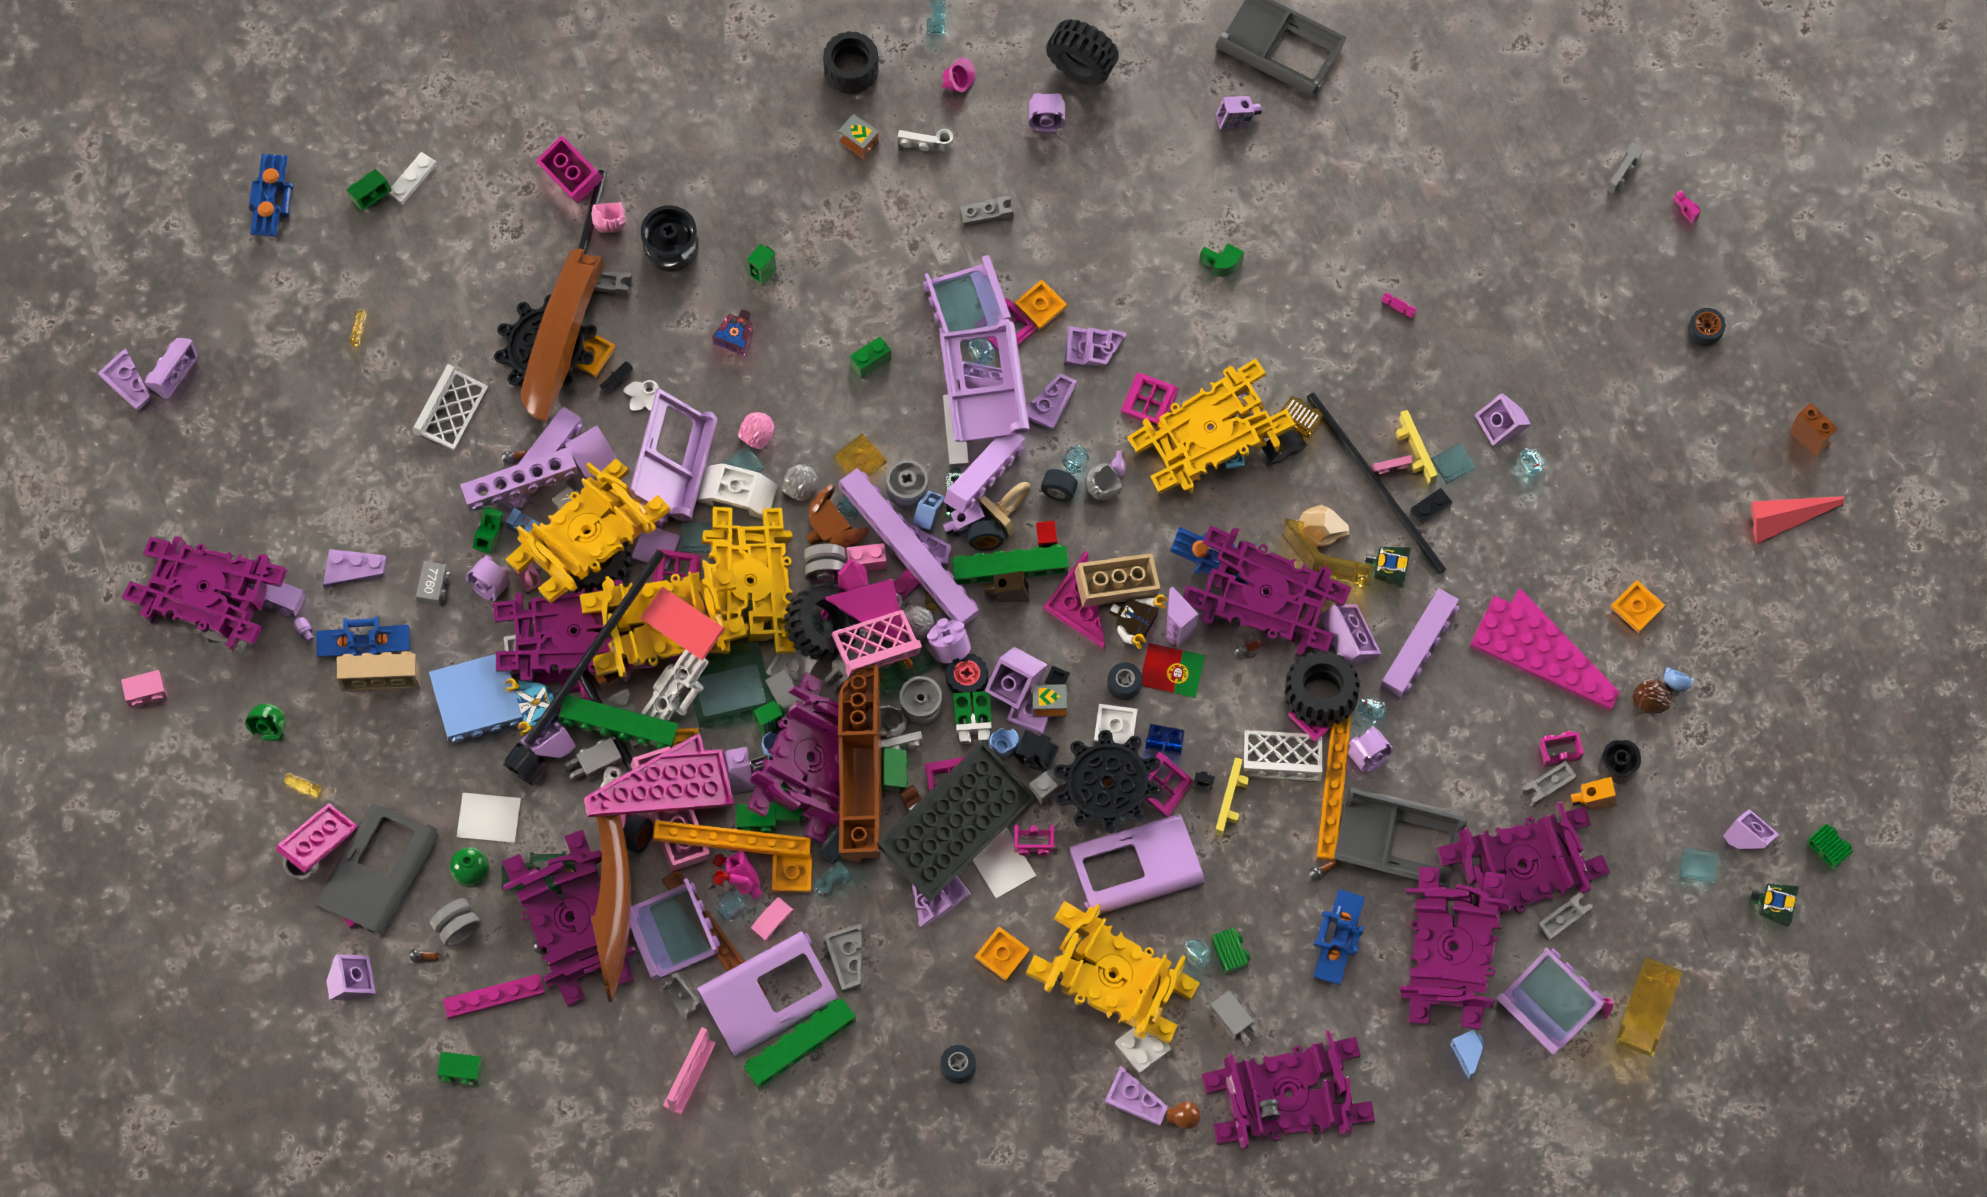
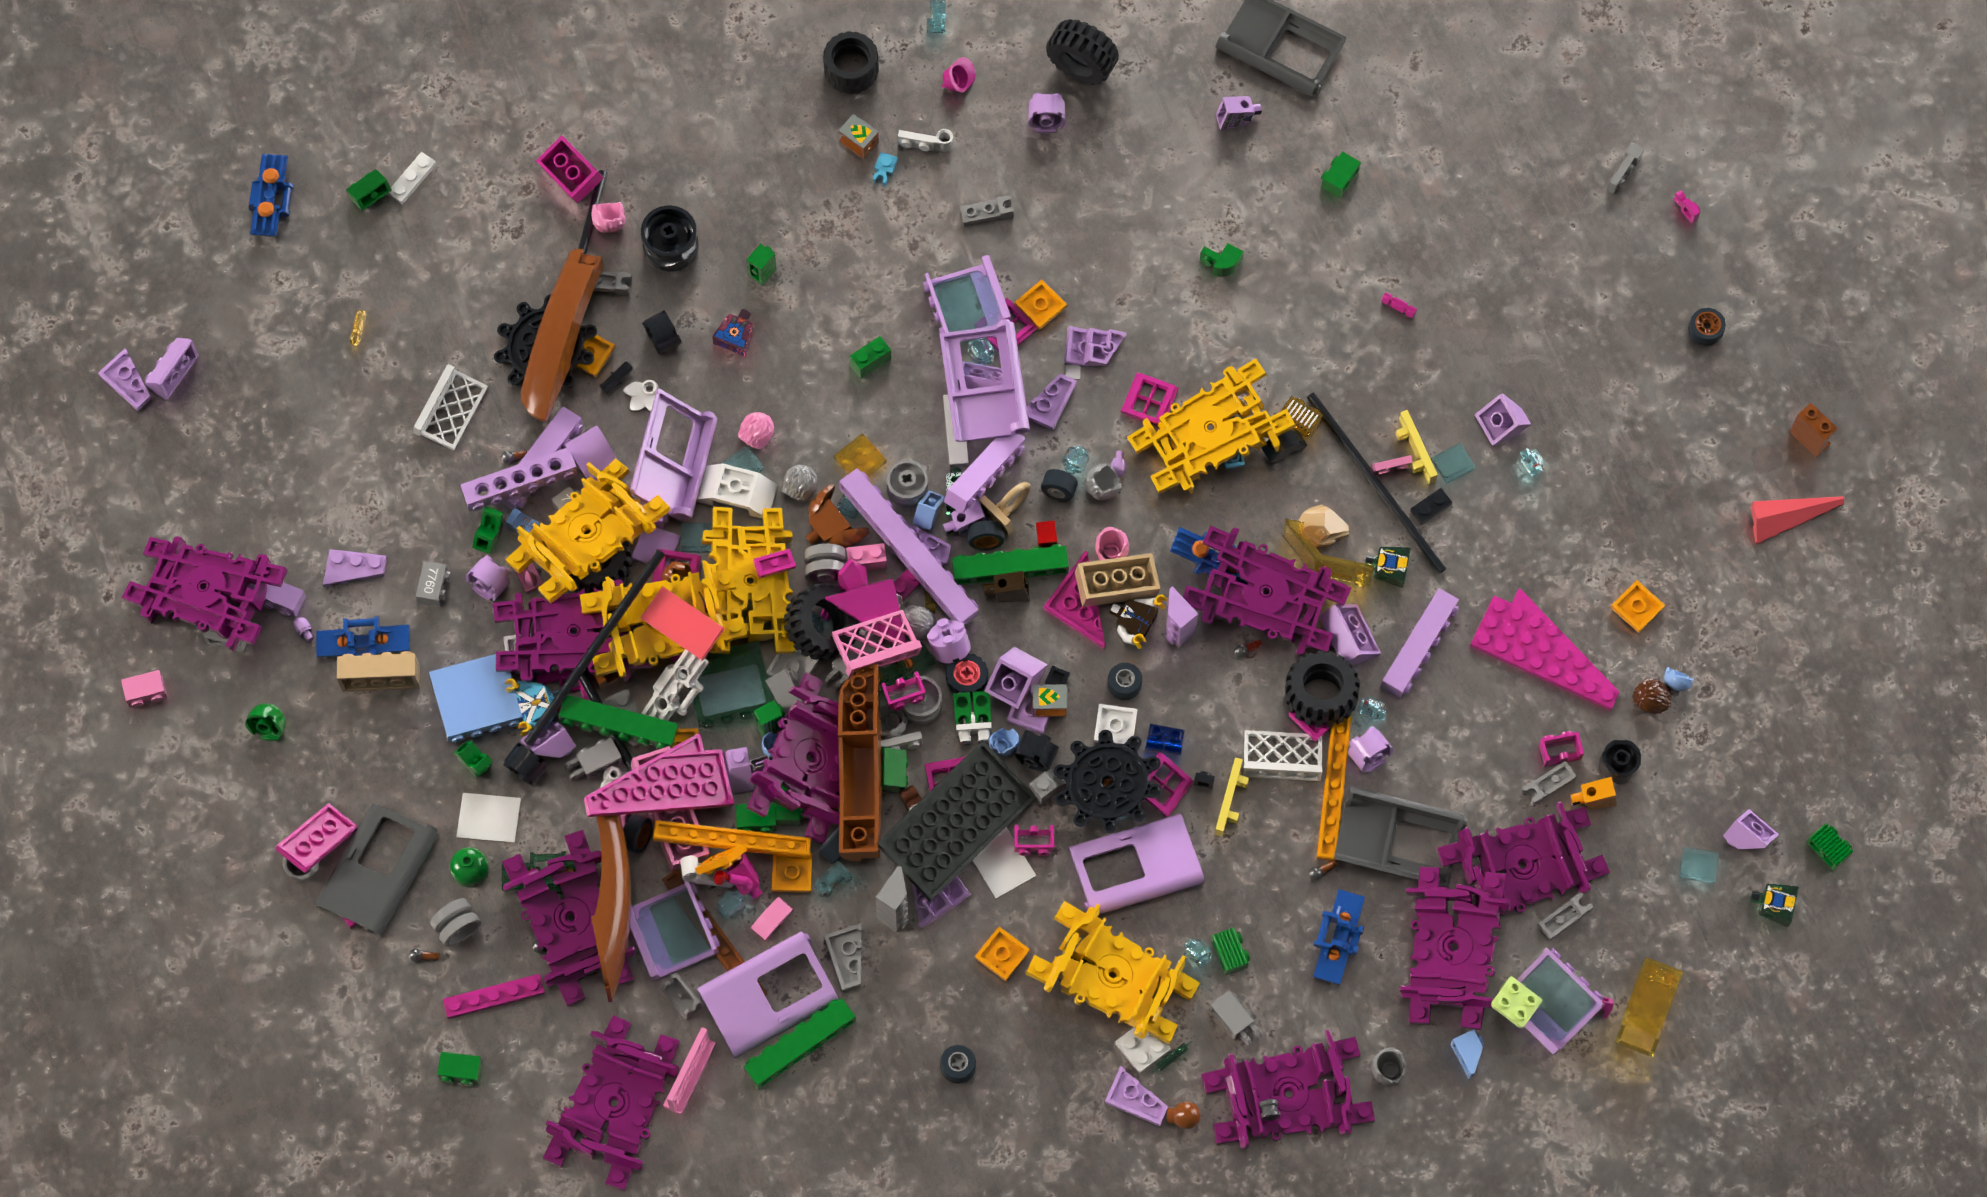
clear yellow axle [284,773,322,796] -> none
lavender slope [326,954,376,1001] -> none
sticker [1142,643,1205,698] -> none
none -> green brick [453,740,493,777]
none -> magenta piece [543,1015,680,1191]
none -> black brick [642,310,682,354]
none -> dark orange hair [662,561,692,583]
none -> white plate [680,856,734,888]
none -> light orange plate [695,844,747,875]
none -> dark pink plate [753,549,796,579]
none -> medium azure plate [873,152,898,186]
none -> light grey slope [876,865,909,932]
none -> dark pink window [881,671,926,711]
none -> white sticker [1065,365,1081,379]
none -> bright pink hair [1095,527,1129,560]
none -> clear green piece [1152,1041,1193,1072]
none -> green brick [1321,151,1361,198]
none -> light grey hair [1371,1047,1406,1085]
none -> yellowish green bracket [1491,976,1543,1028]

